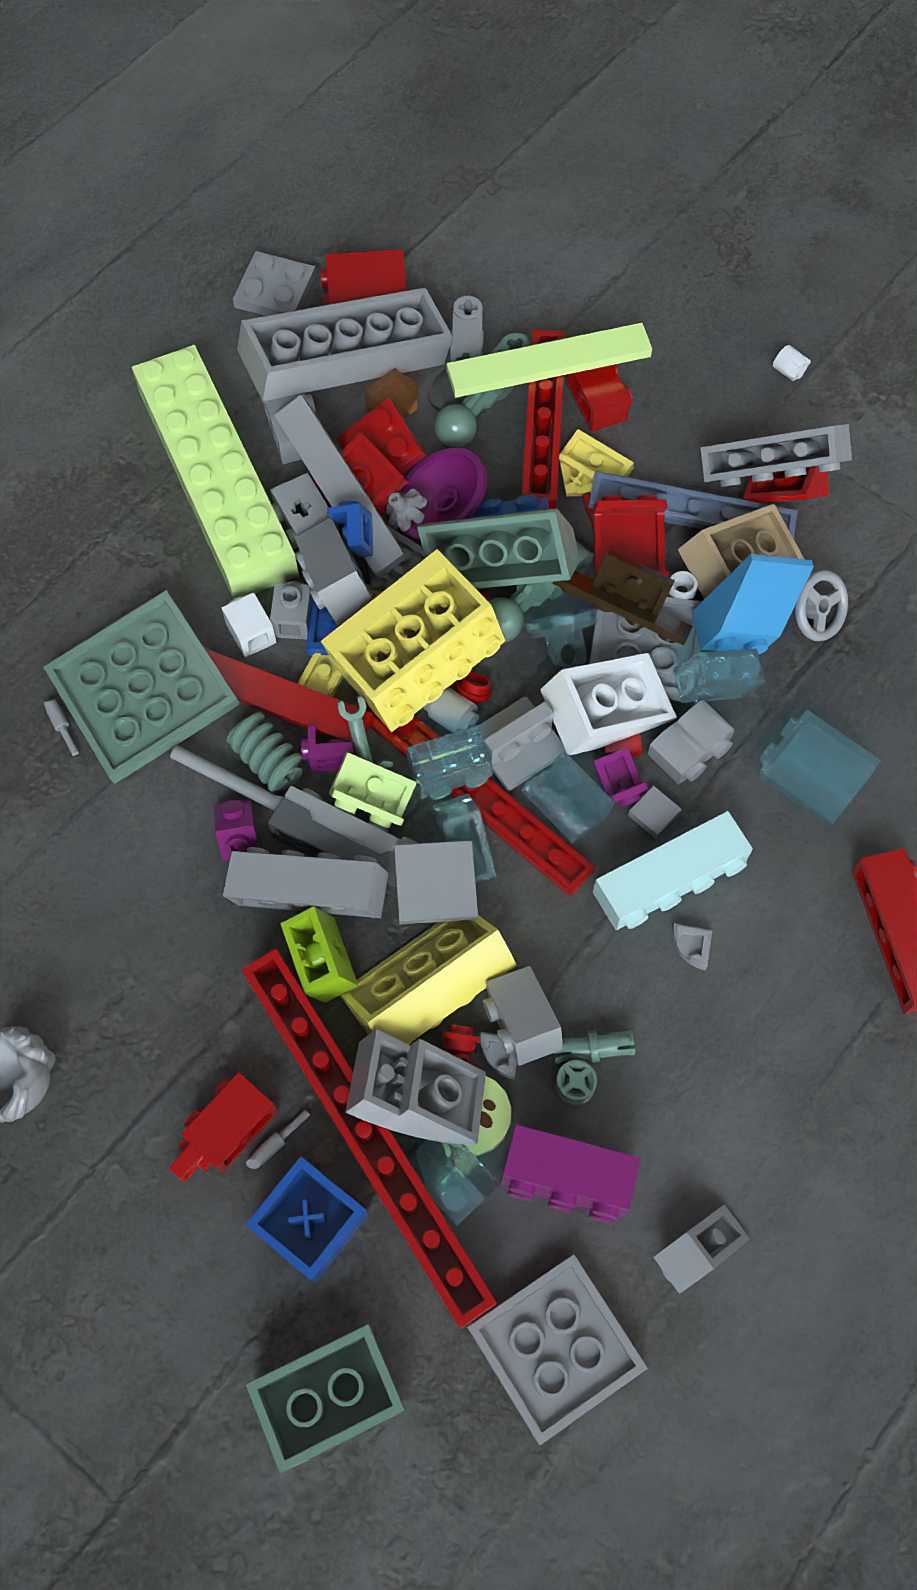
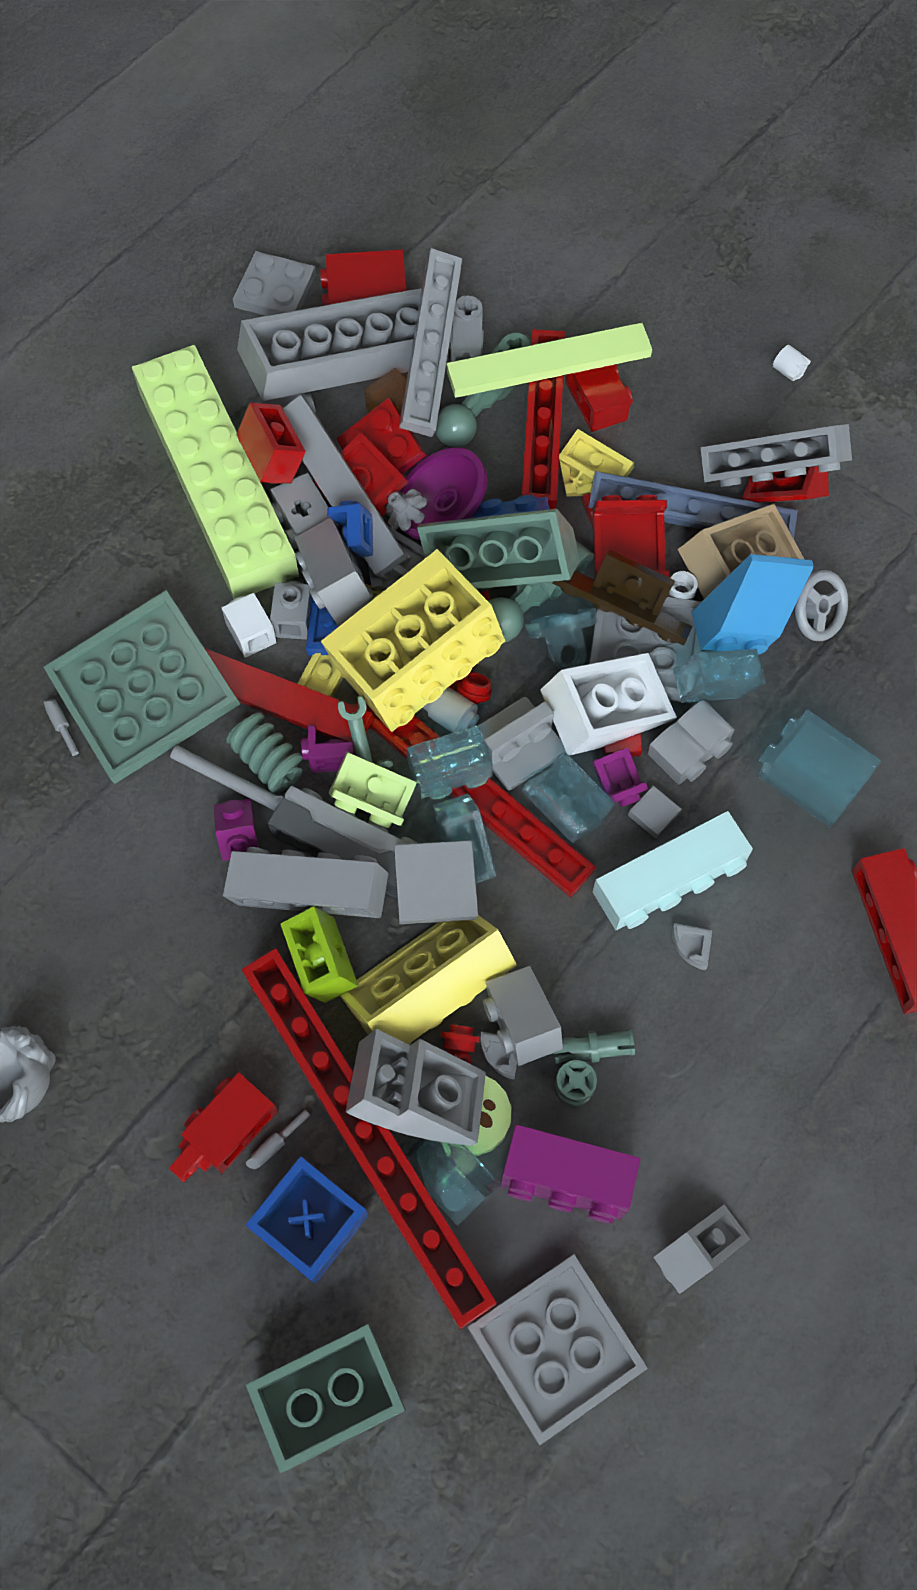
none -> red brick [236,402,306,484]
none -> light grey plate [399,248,462,437]

